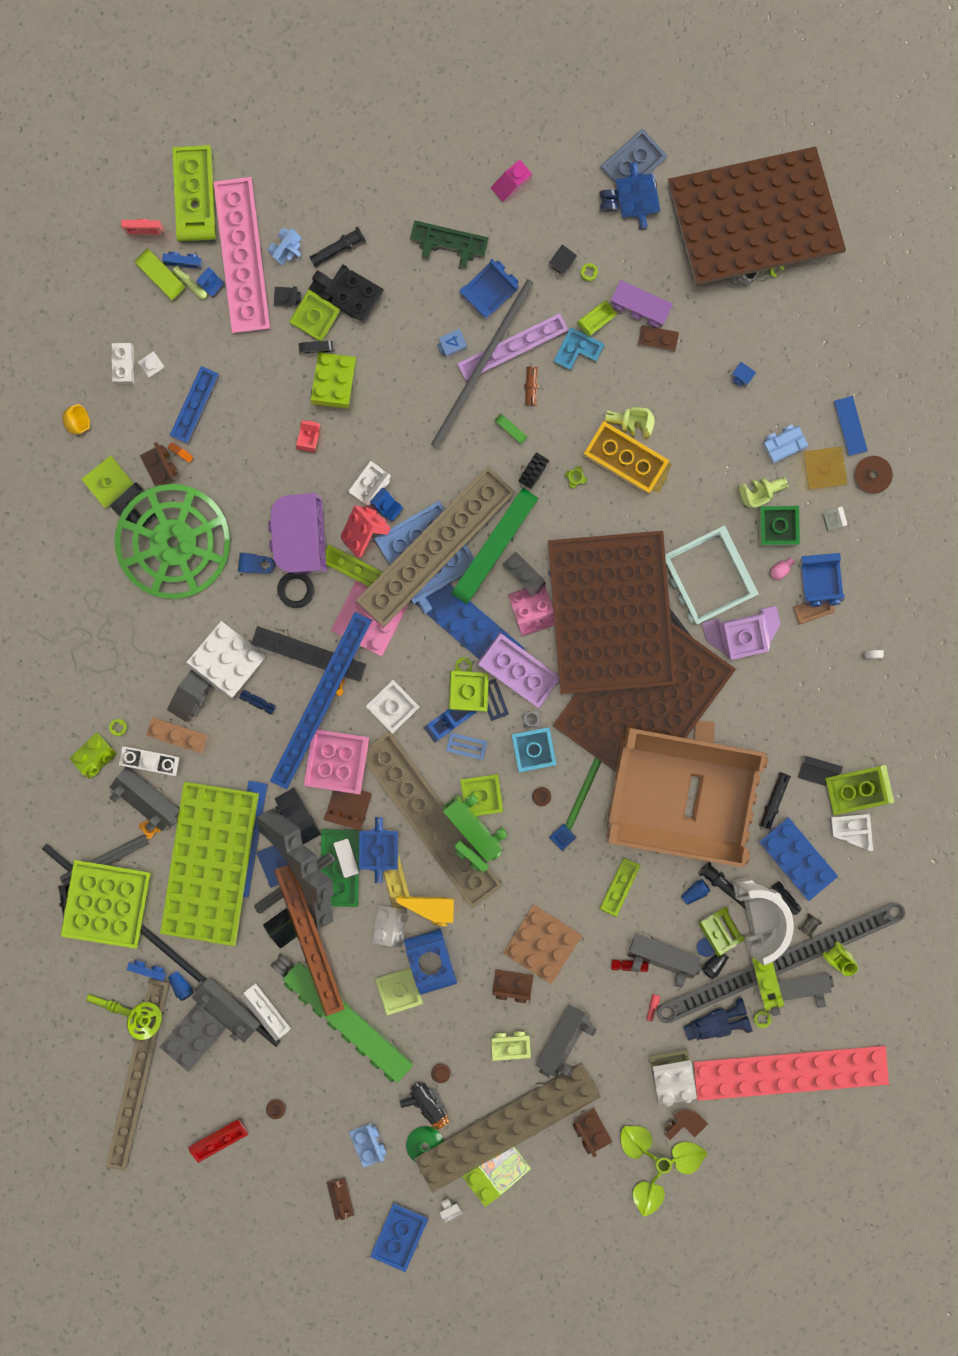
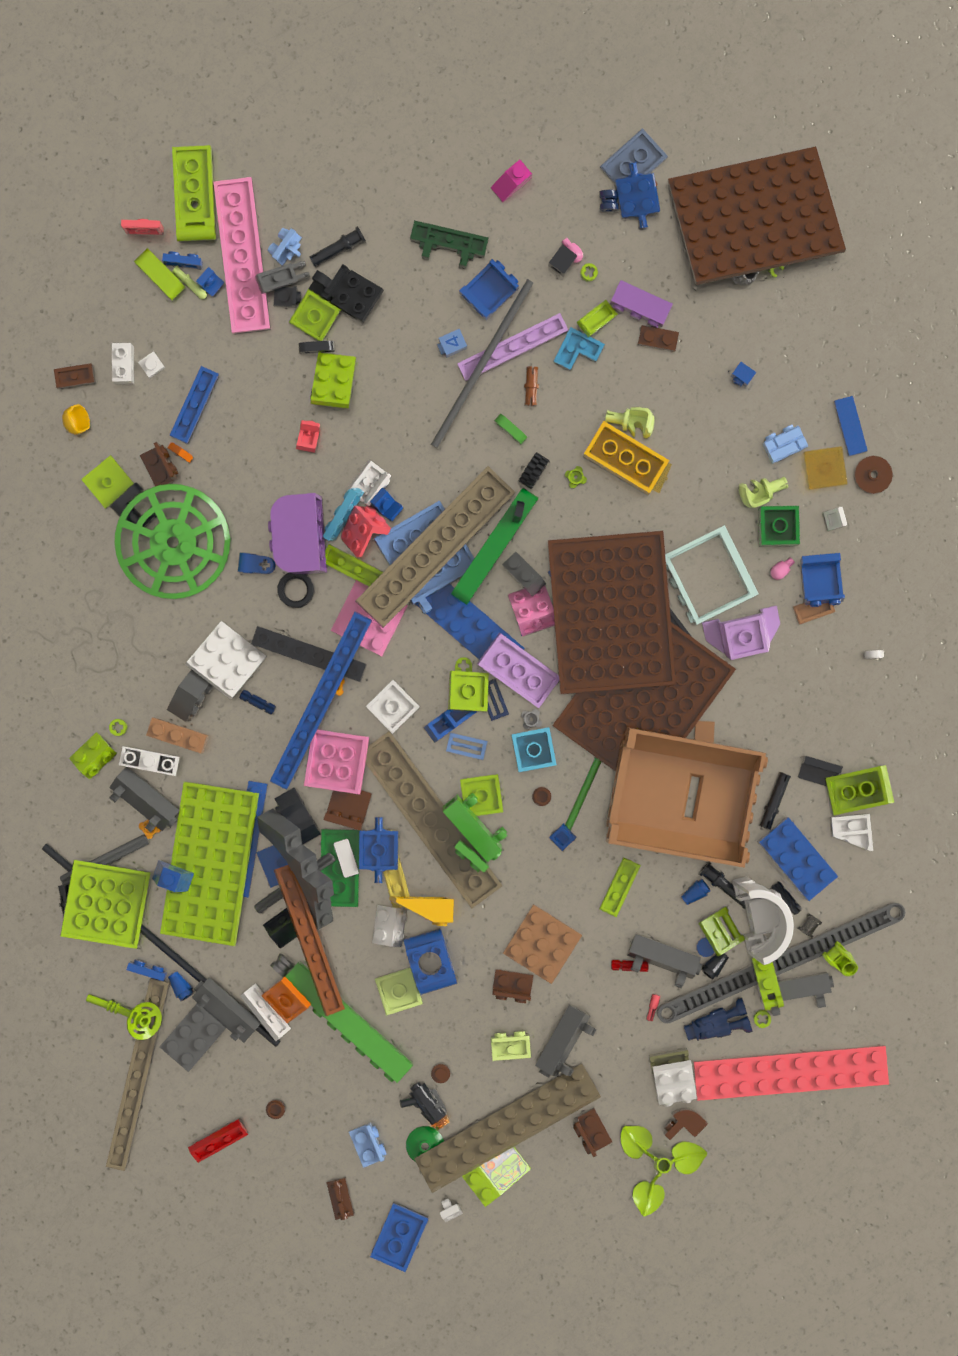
none -> reddish brown plate [54,363,95,389]
none -> blue slope [152,860,194,892]
none -> dark grey hinge [255,261,310,294]
none -> orange plate [261,977,311,1023]
none -> medium azure plate [323,488,364,541]
none -> black tile [512,500,525,523]
none -> bright pink cylinder [561,238,583,263]

